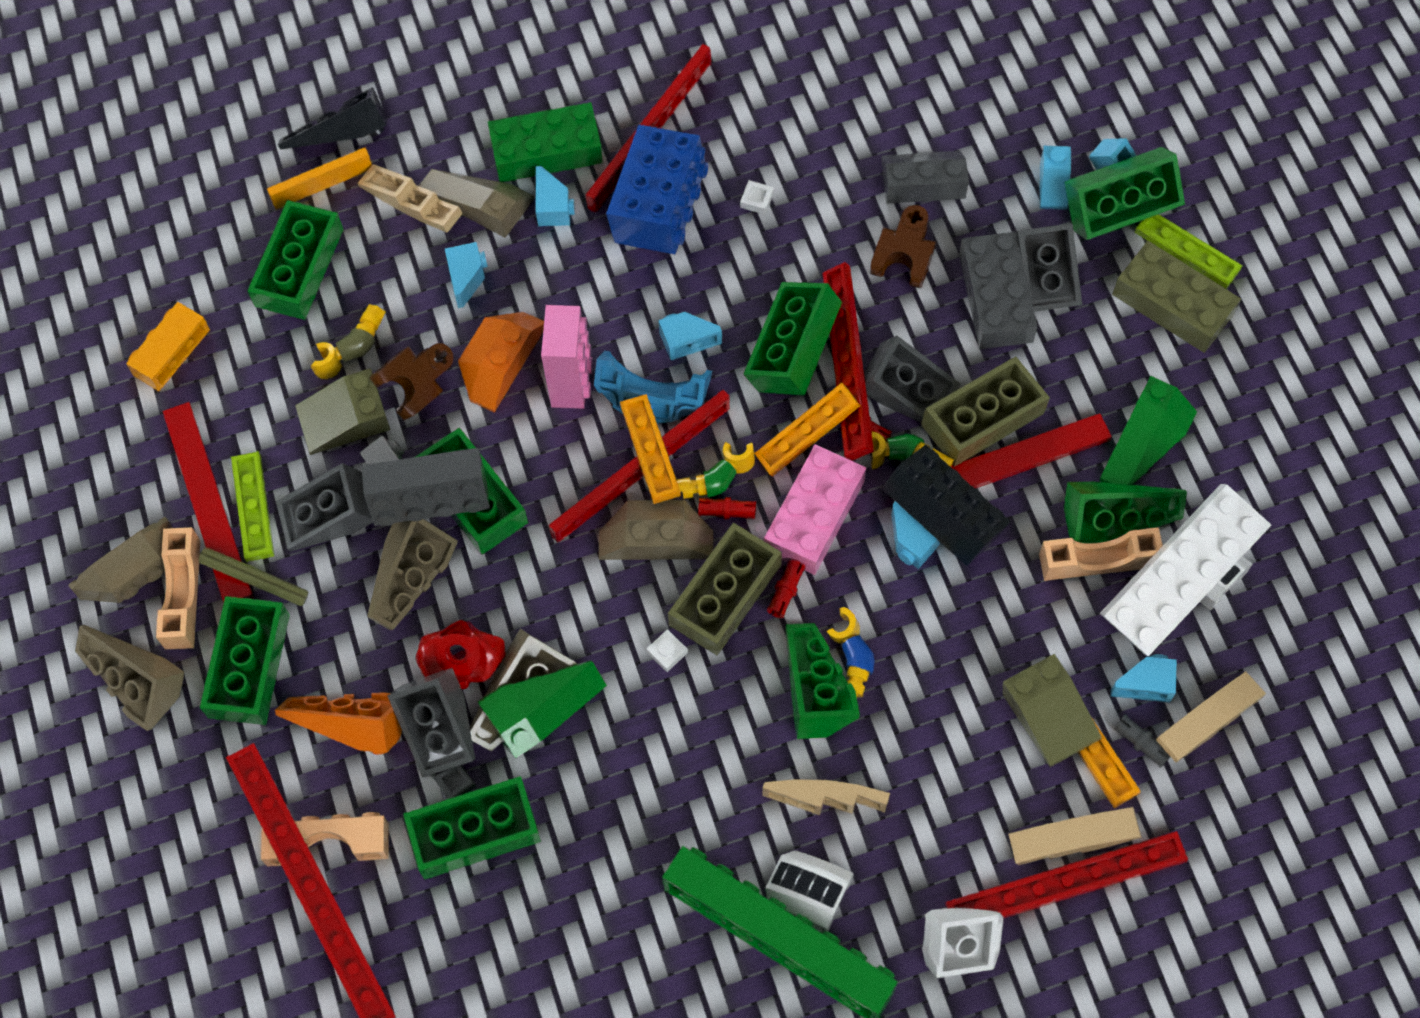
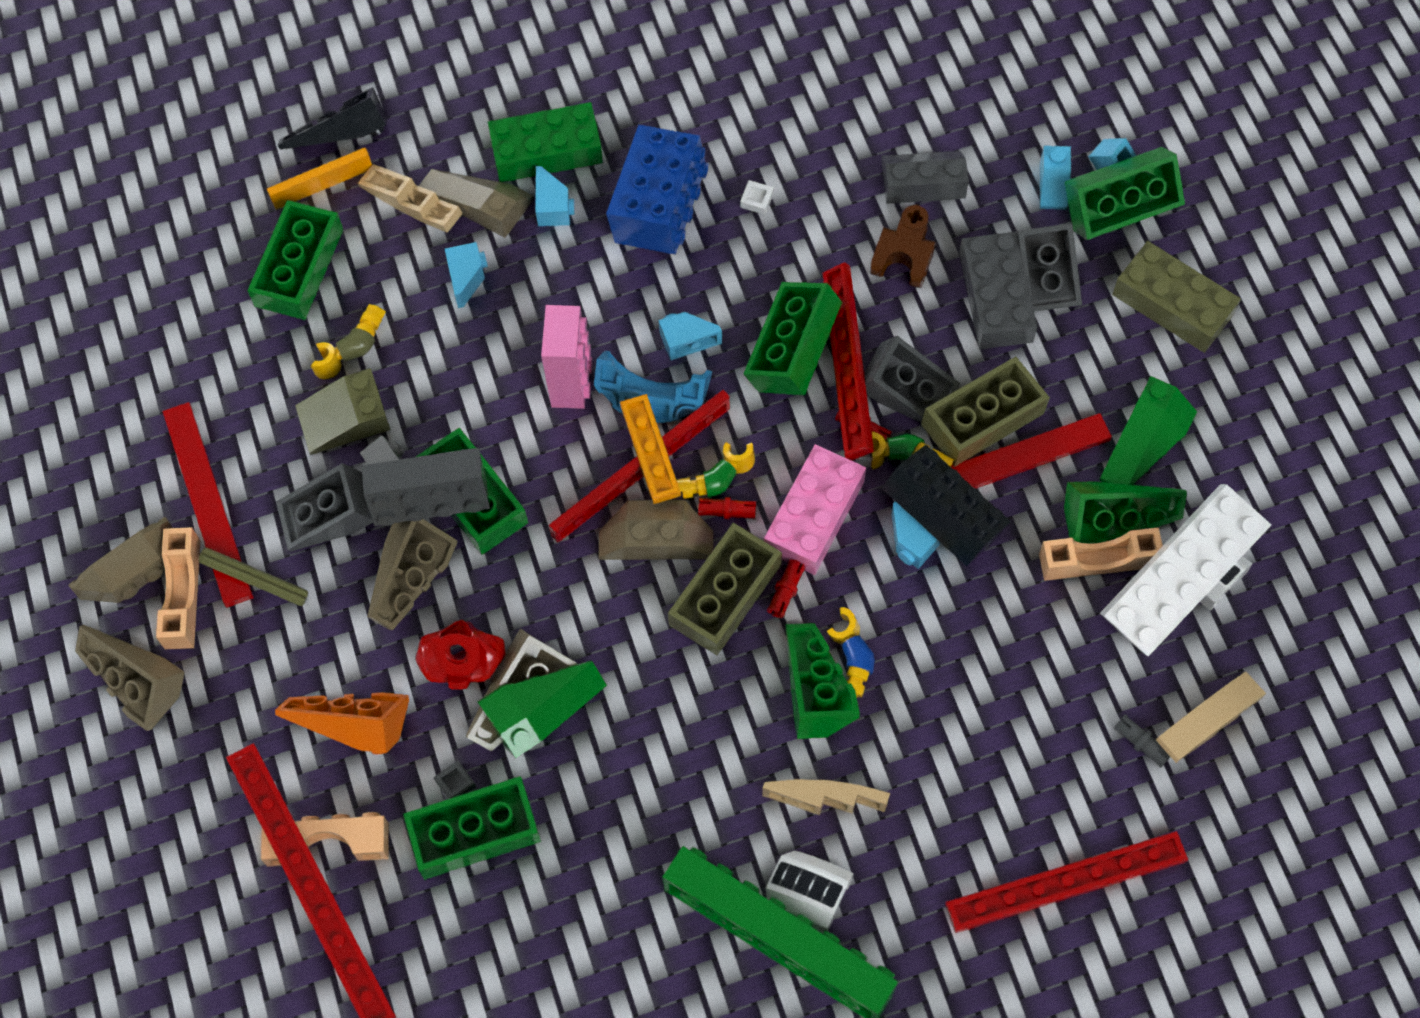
light orange brick [126,302,210,391] -> none
green brick [200,596,290,725] -> none
lime tile [231,451,275,562] -> none
reddish brown piece [369,343,454,421] -> none
dark grey slope [388,668,475,777] -> none
orange wedge [458,312,544,413] -> none
red tile [586,44,711,213] -> none
white plate [646,630,688,672] -> none
light orange tile [754,383,860,476] -> none
white slope [922,908,1003,978] -> none
olive slope [1003,654,1102,767] -> none
tan slope [1009,807,1142,865] -> none
light orange tile [1077,720,1141,808] -> none
medium azure slope [1111,654,1177,703] -> none
lime tile [1134,214,1243,289] -> none

